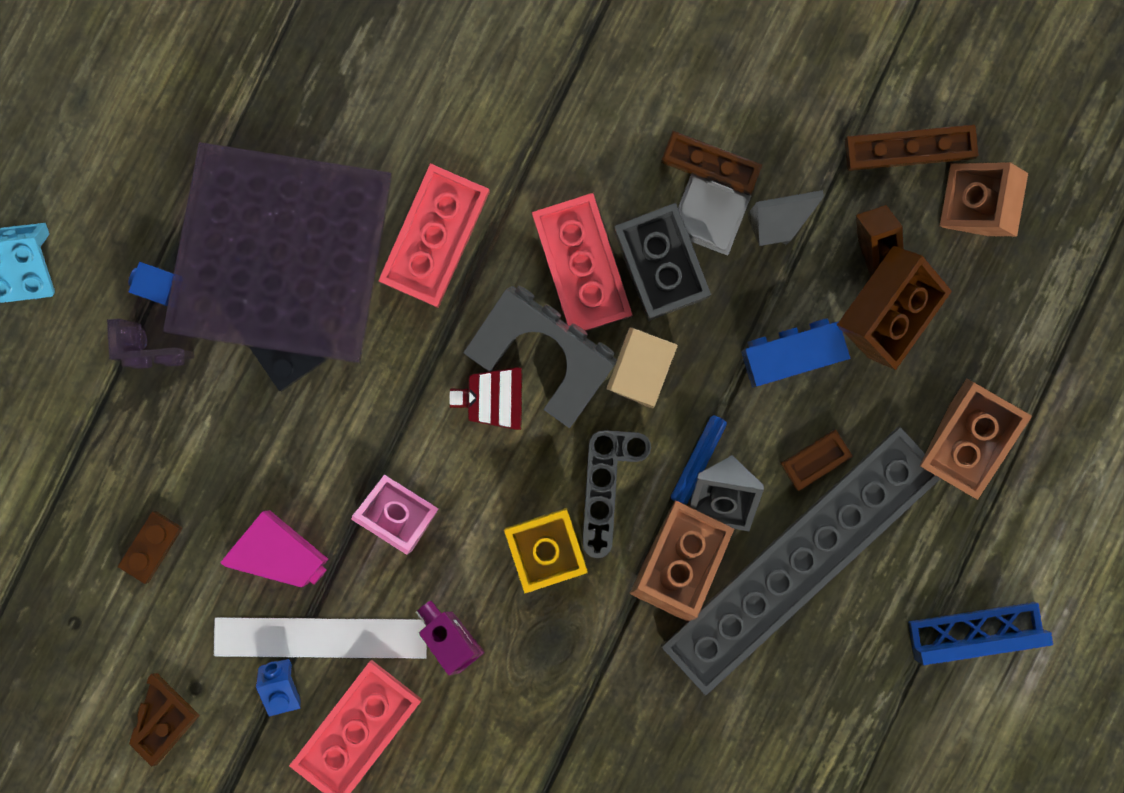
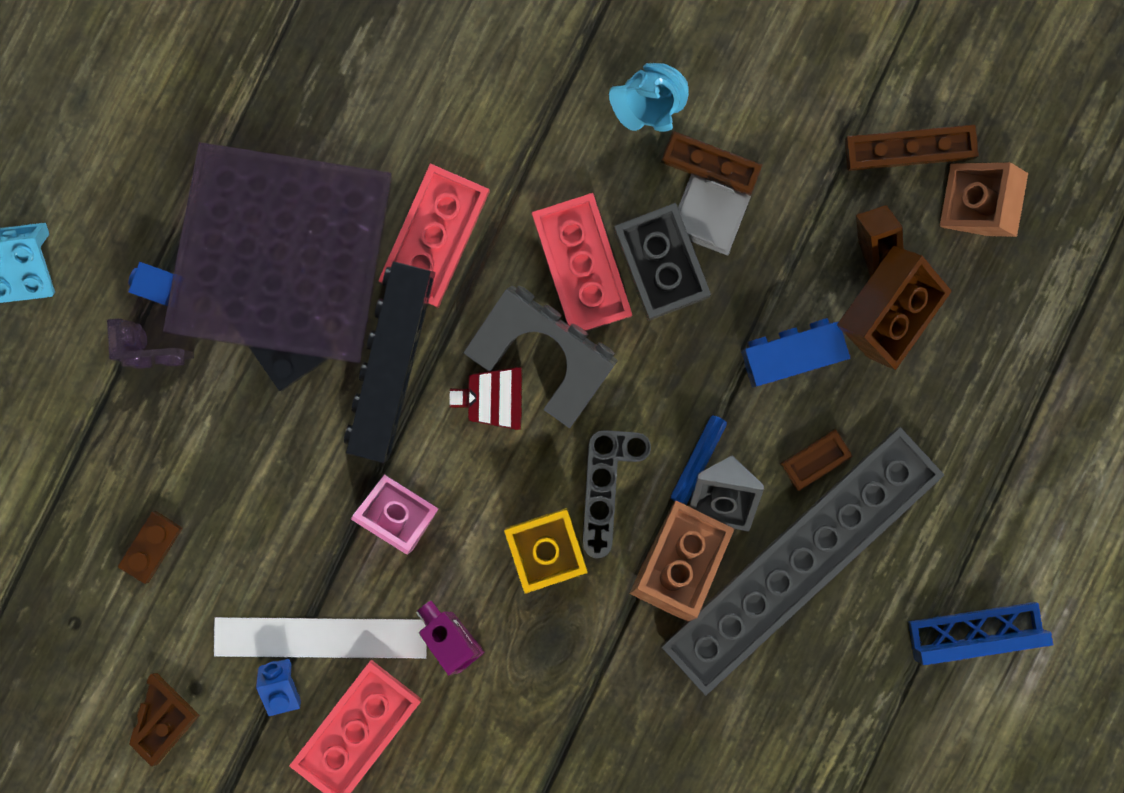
dark pink slope [220,510,328,588] -> none
tan slope [606,327,678,409] -> none
dark grey slope [748,190,824,246] -> none
nougat slope [920,379,1032,500] -> none
none -> black brick [344,262,436,463]
none -> medium azure helmet [609,63,689,132]

